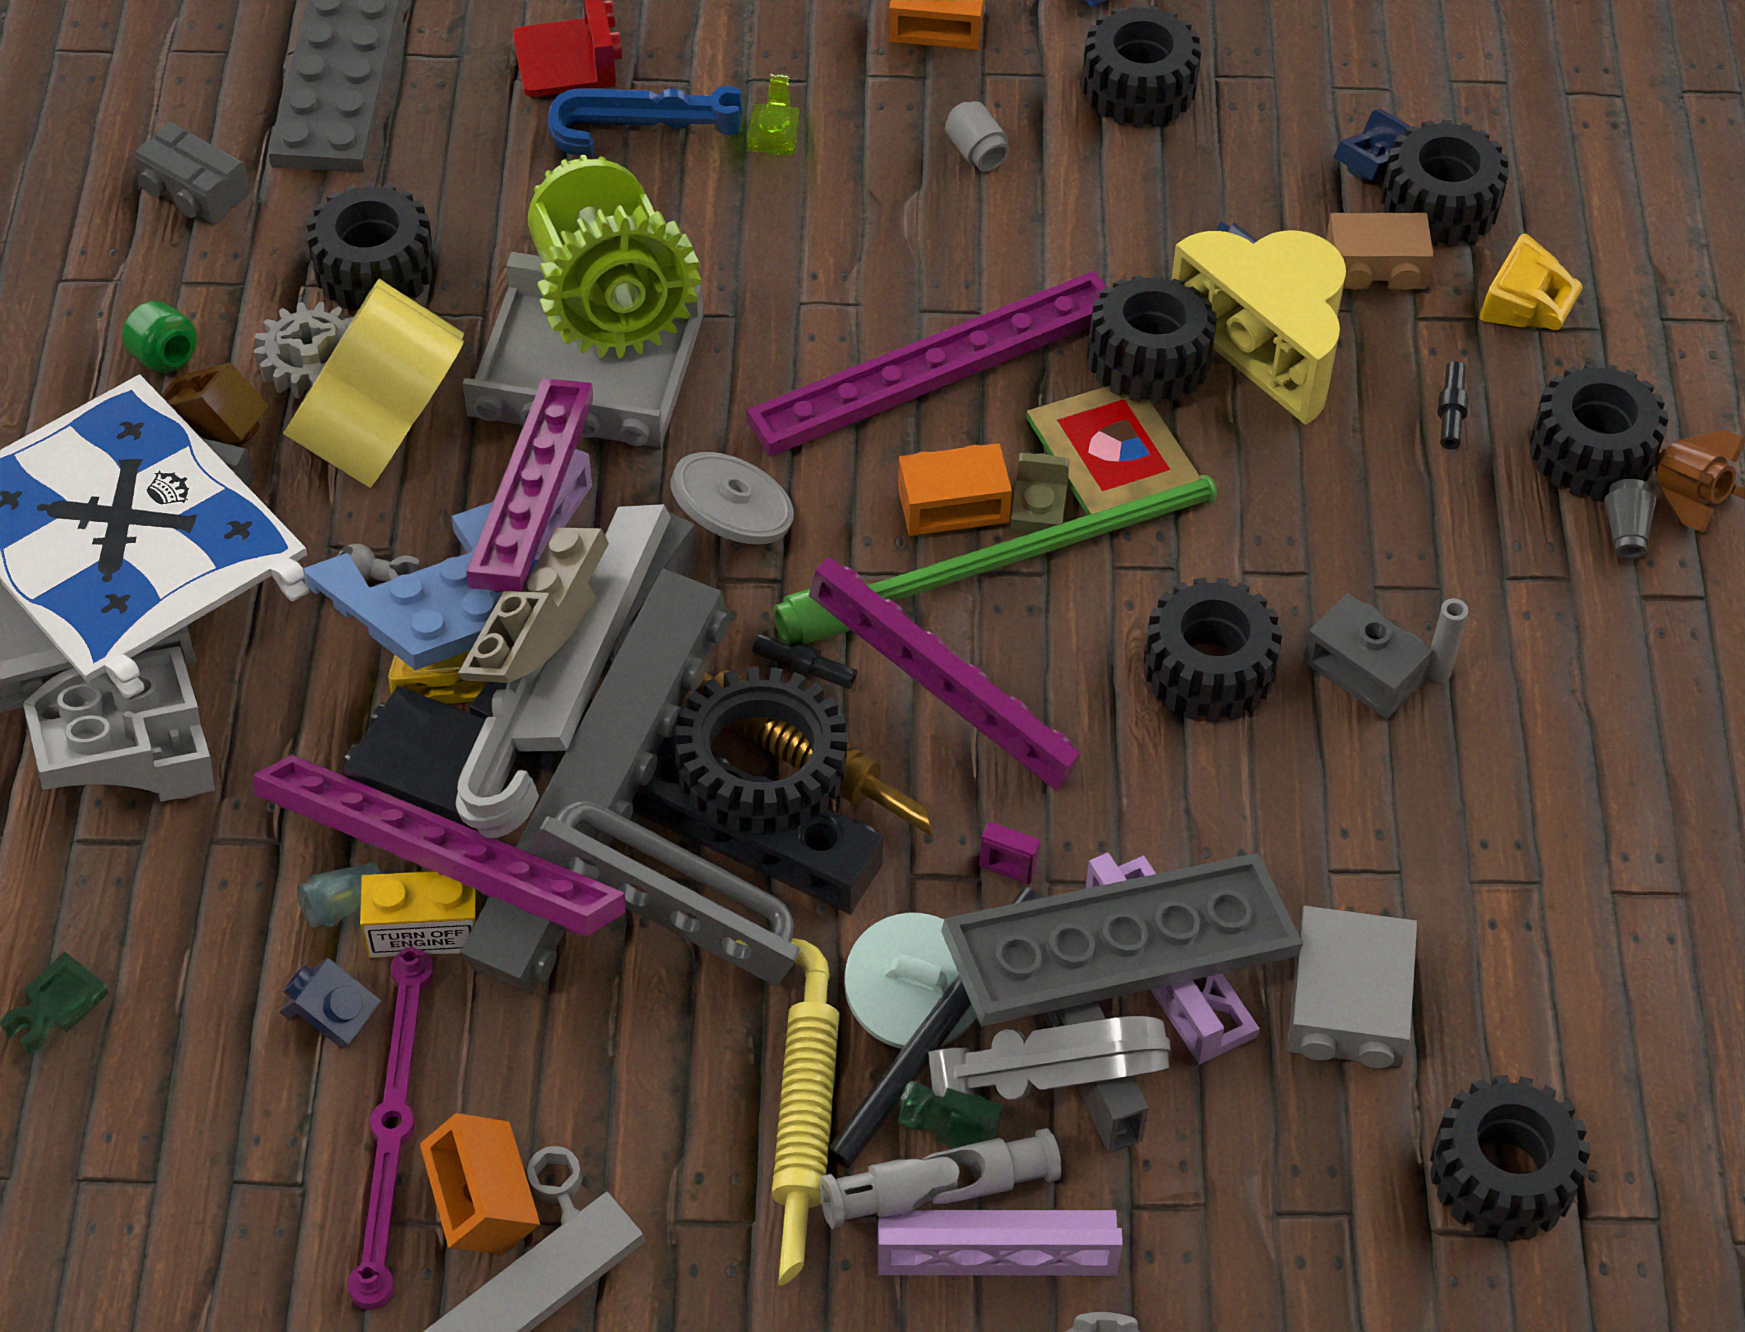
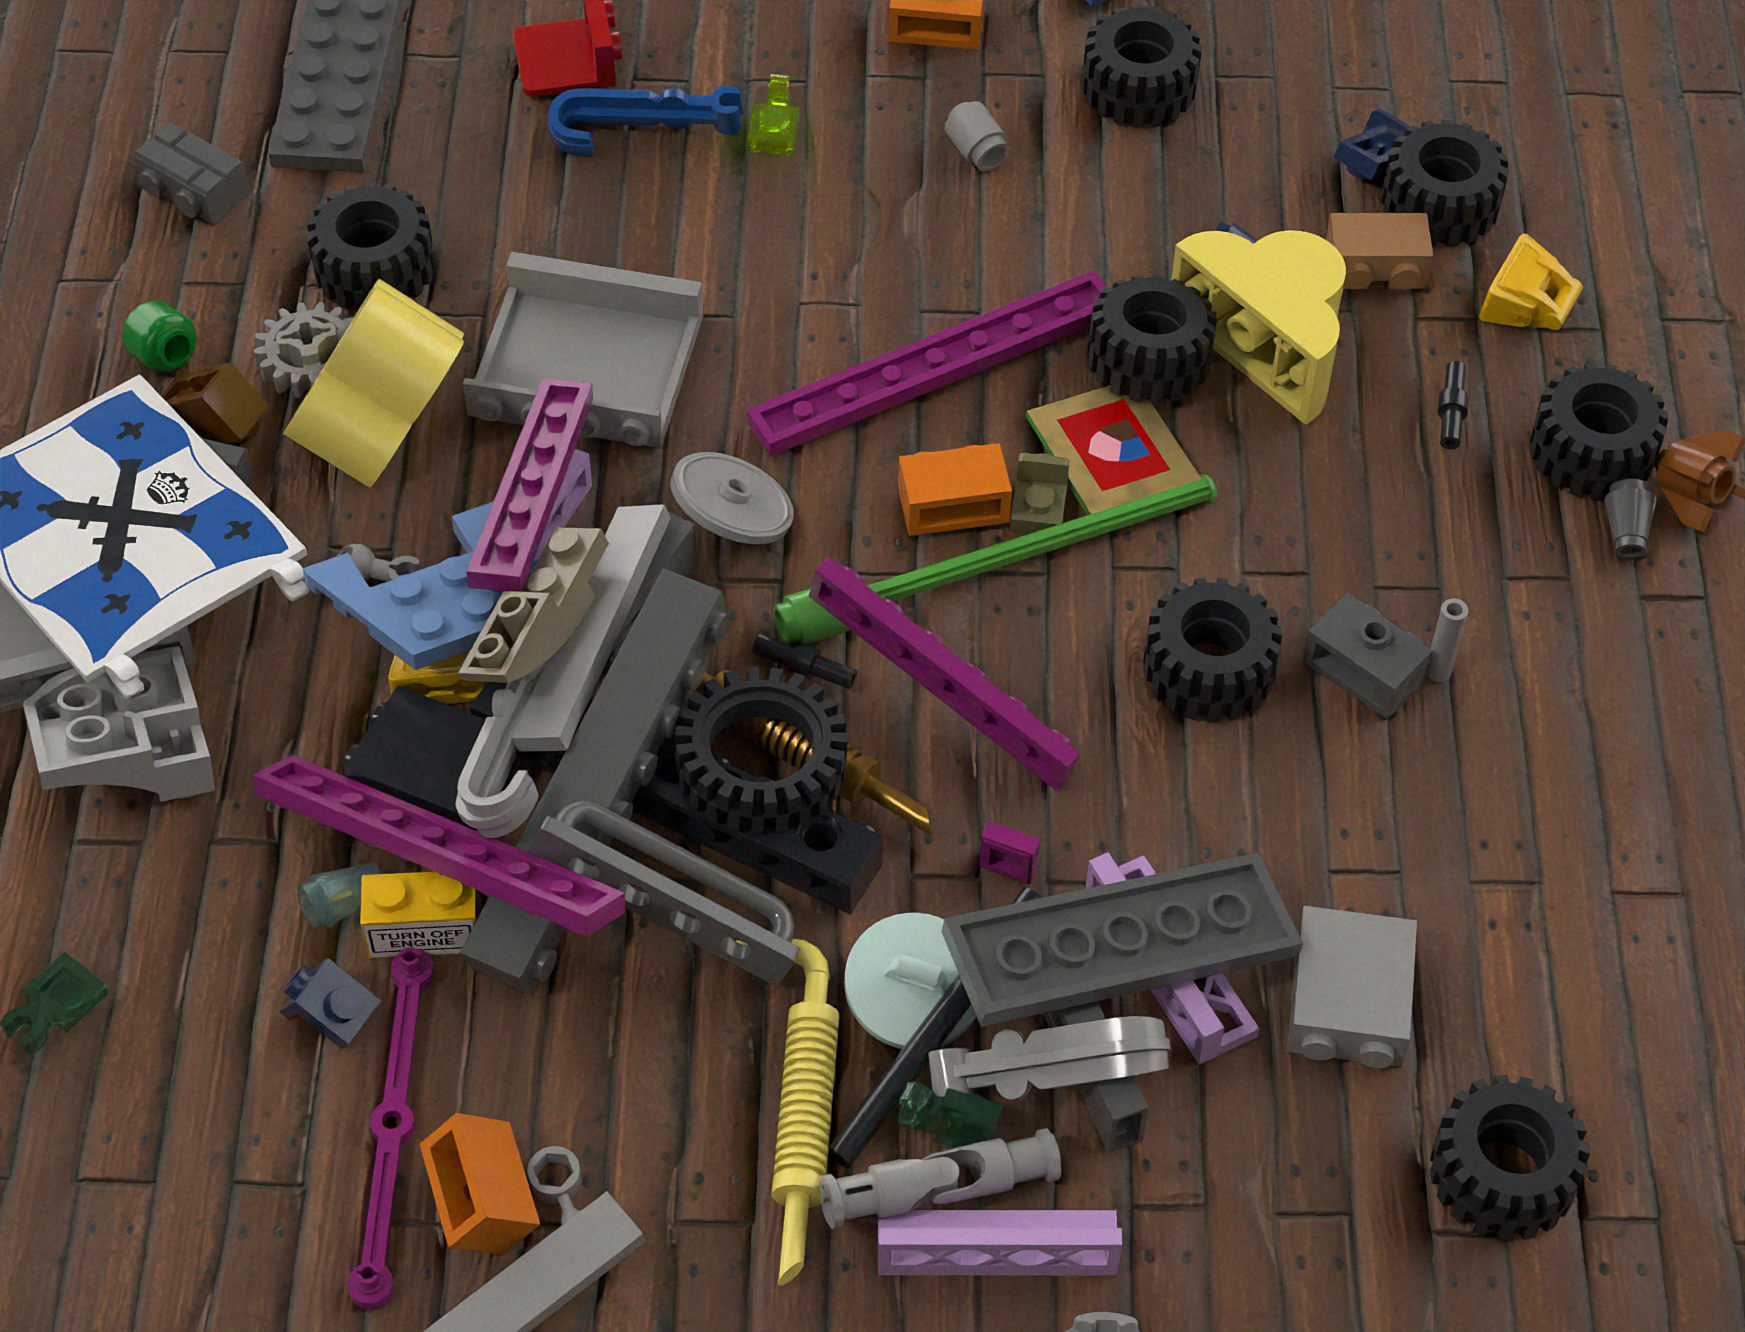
lime piece [528,155,702,358] -> none

